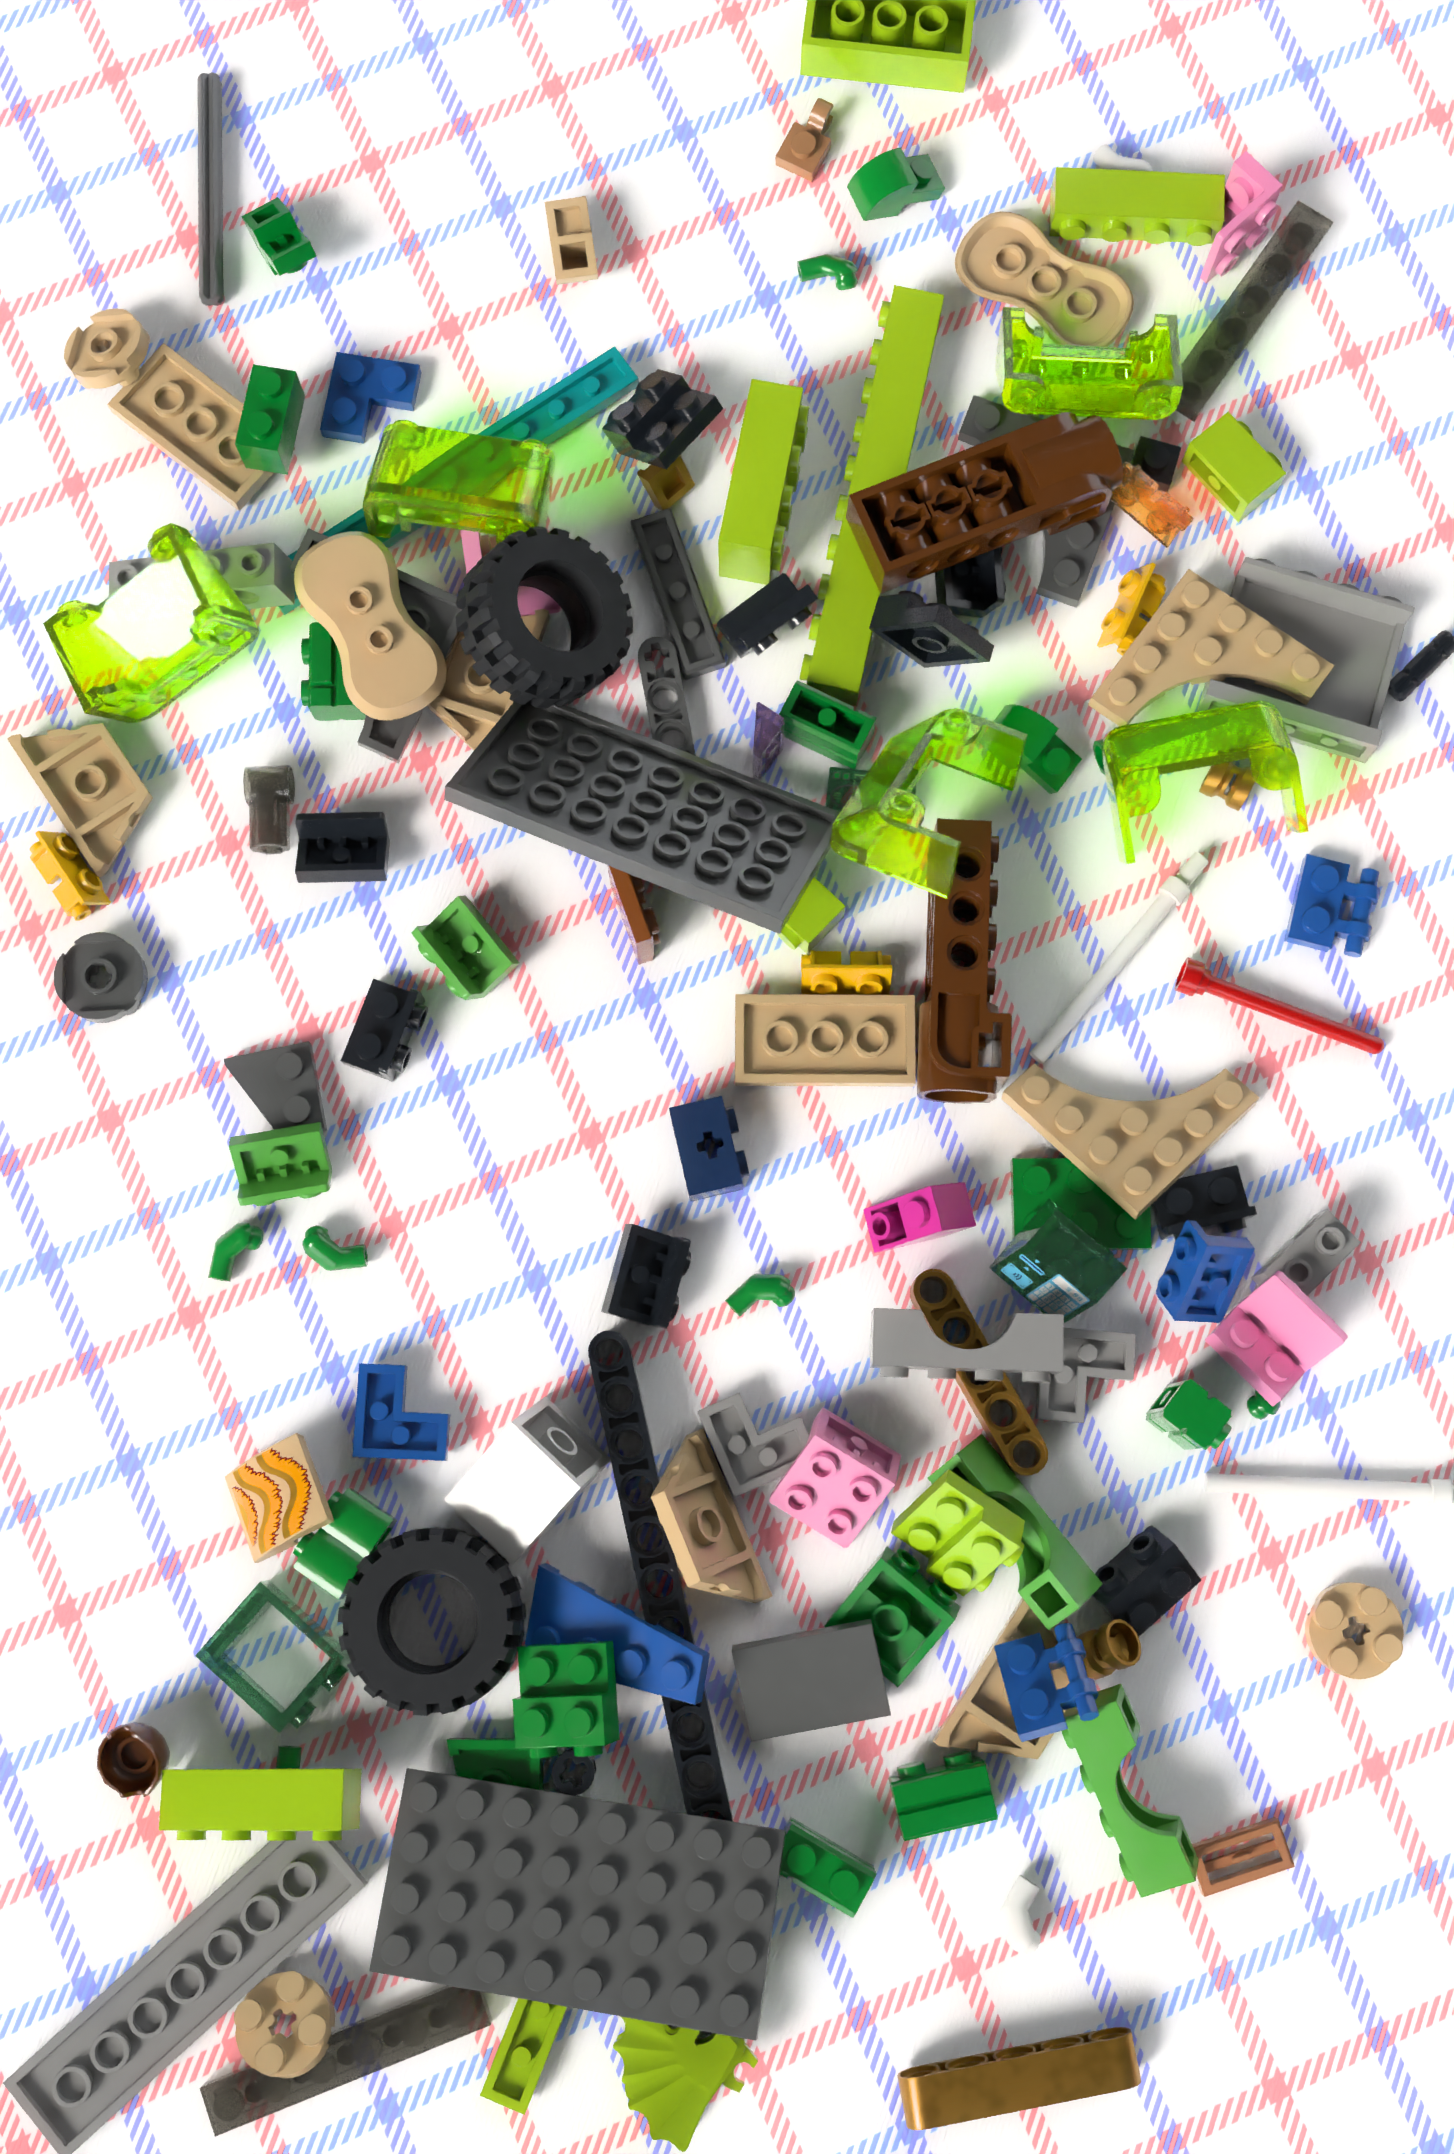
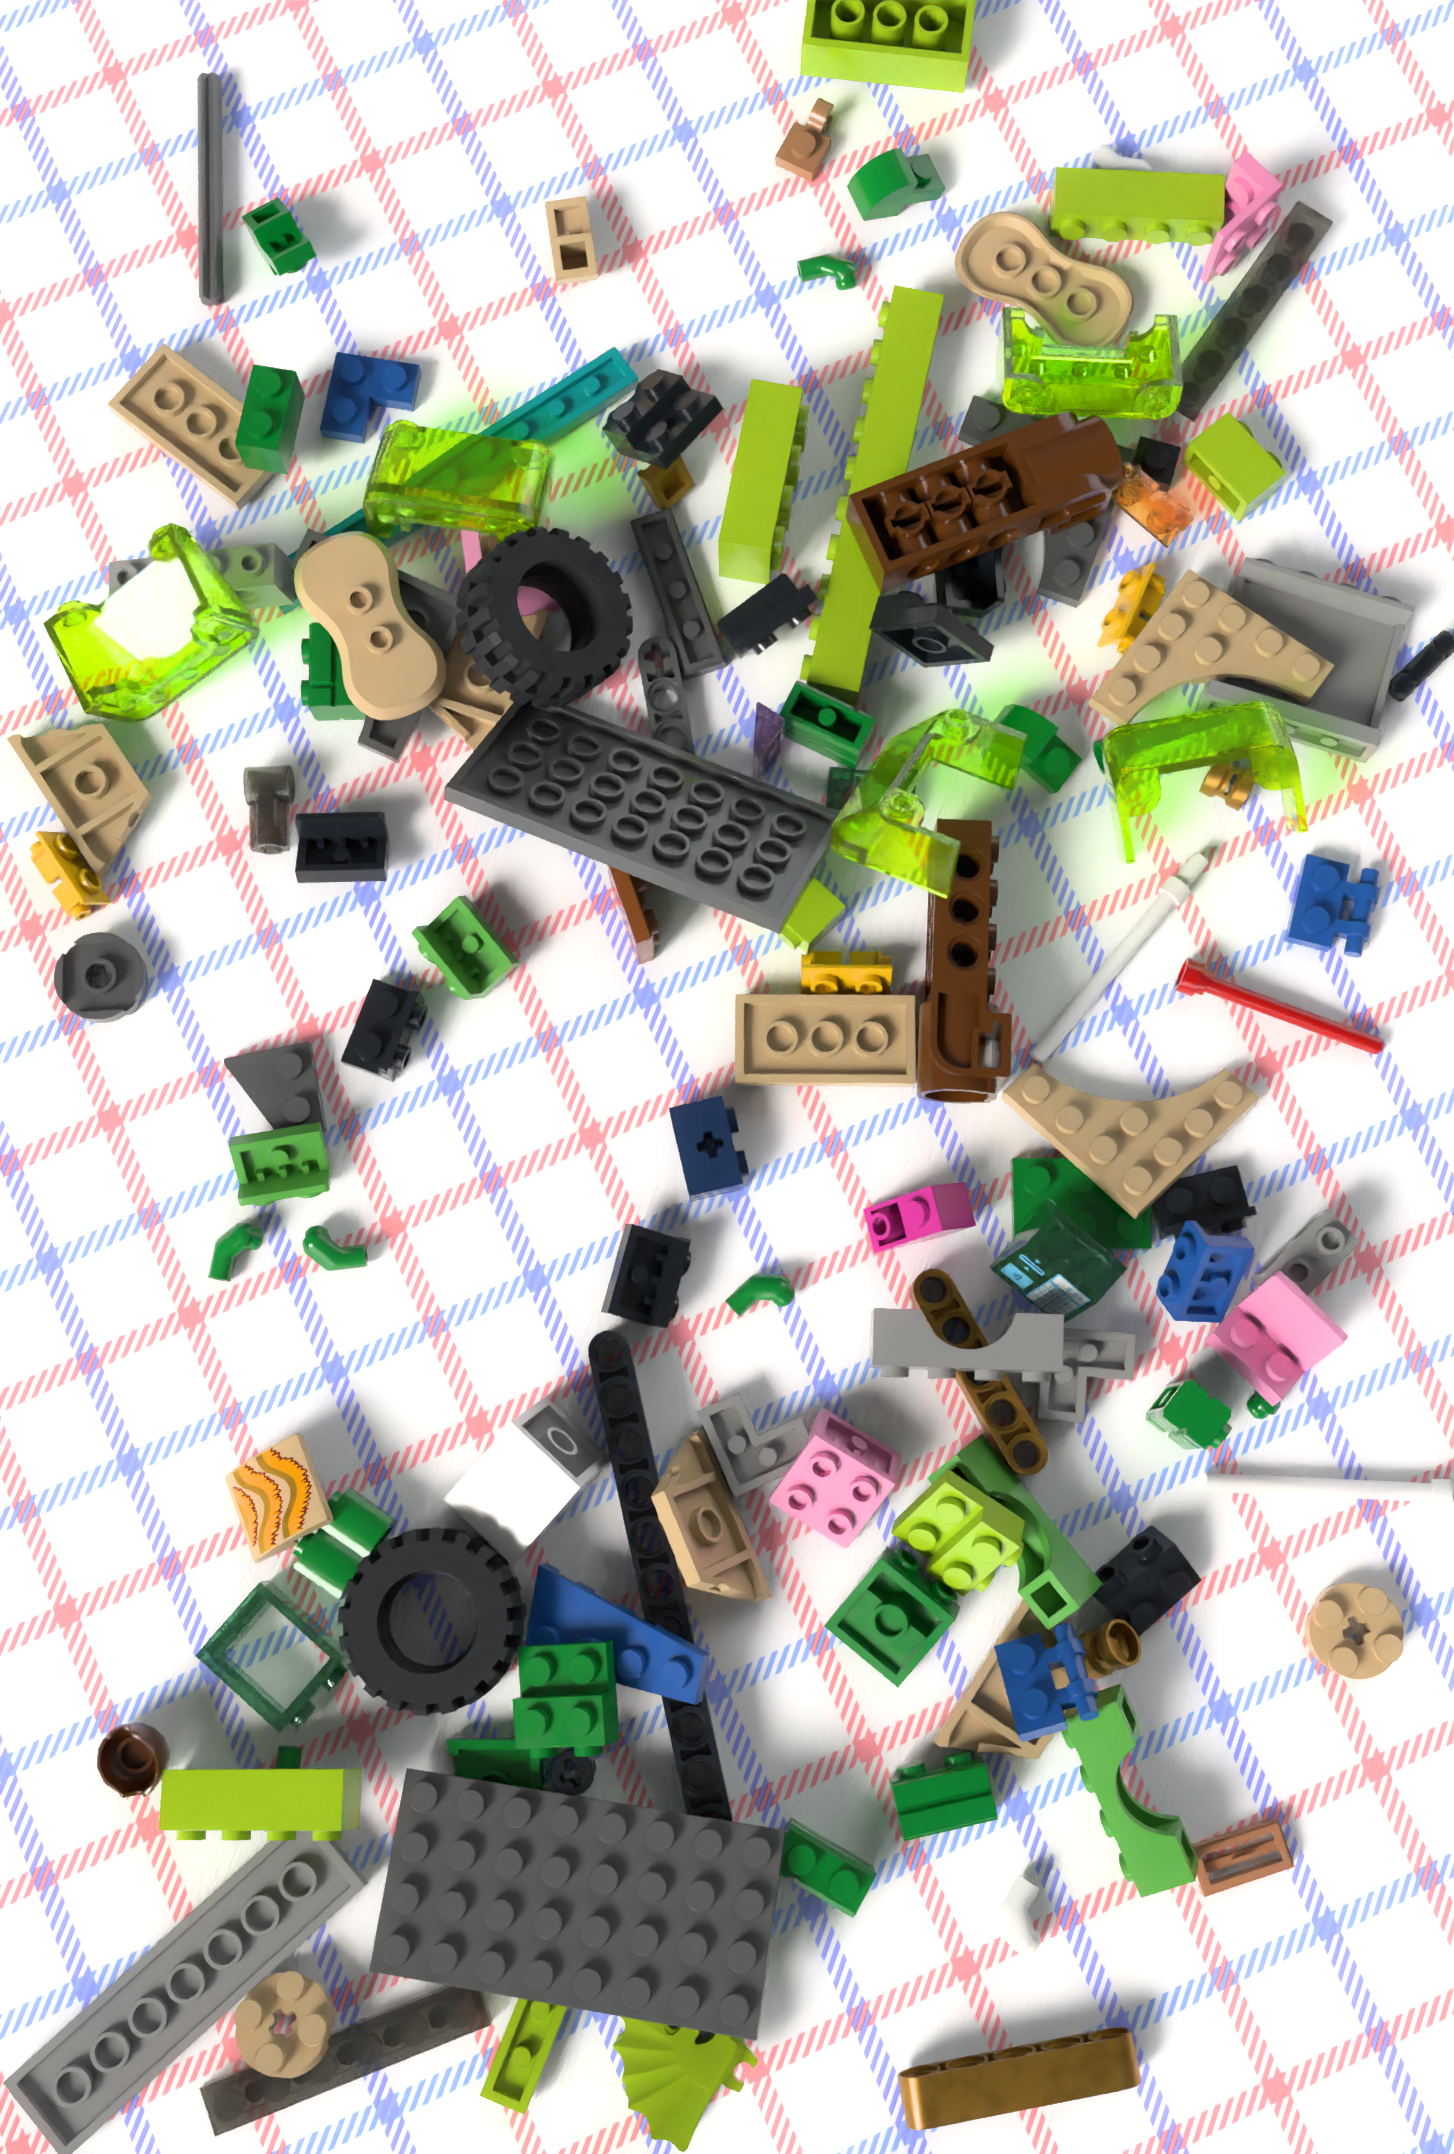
tan plate [64,308,150,389] -> none
blue plate [352,1363,451,1461] -> none
dark grey tile [731,1619,891,1742] -> none

